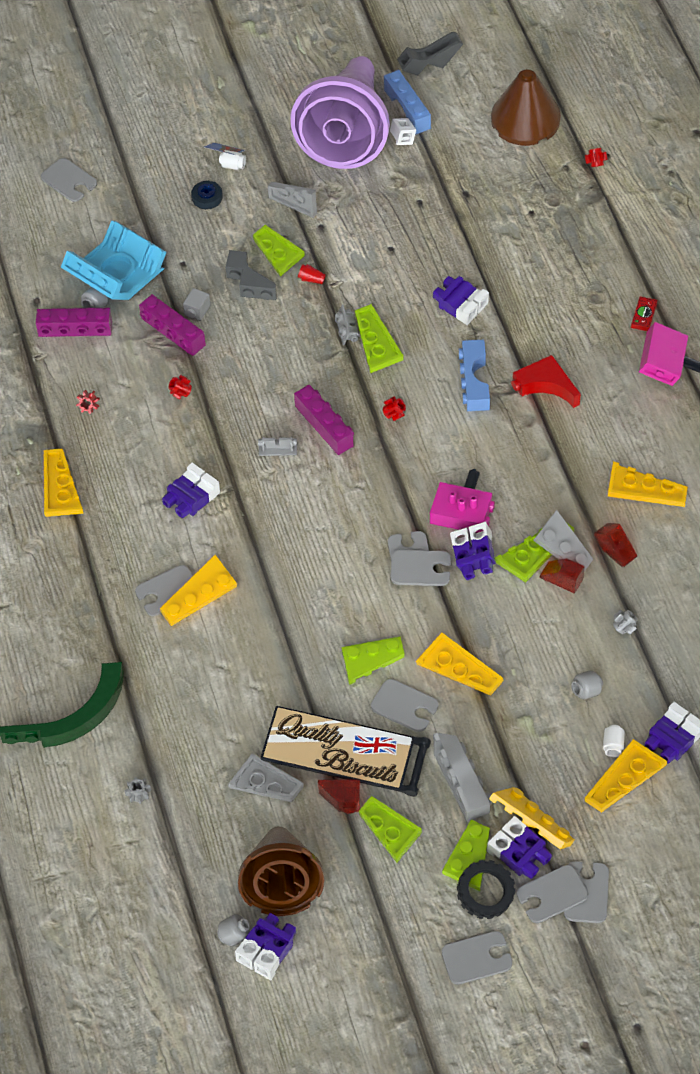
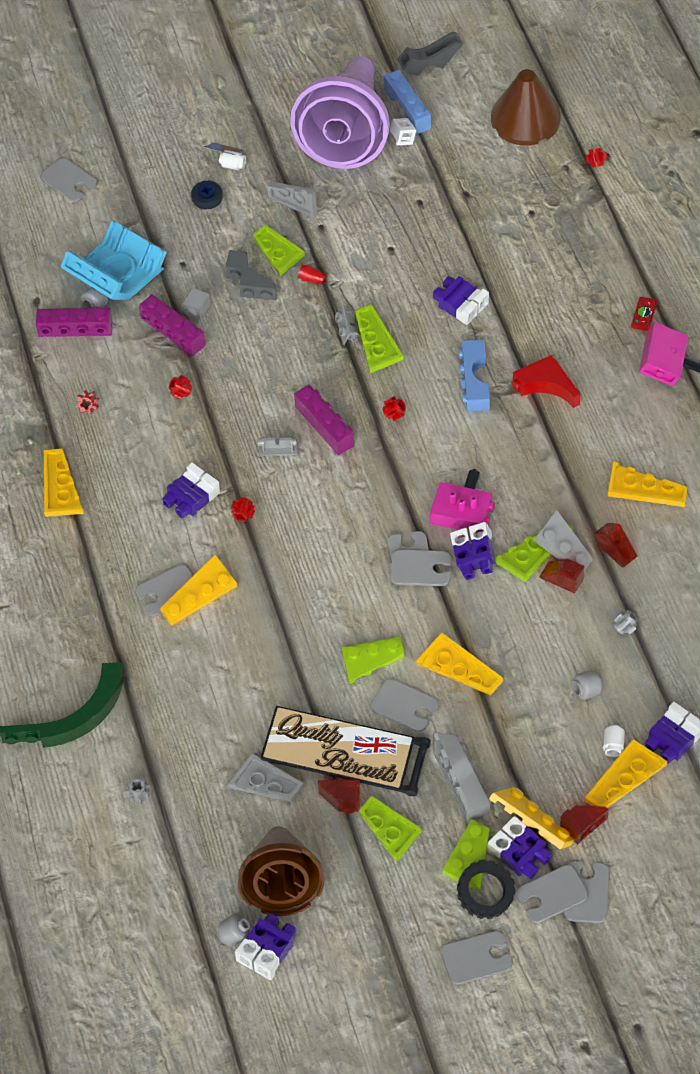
none -> red gear [231,497,255,521]
none -> clear red slope [560,805,609,845]

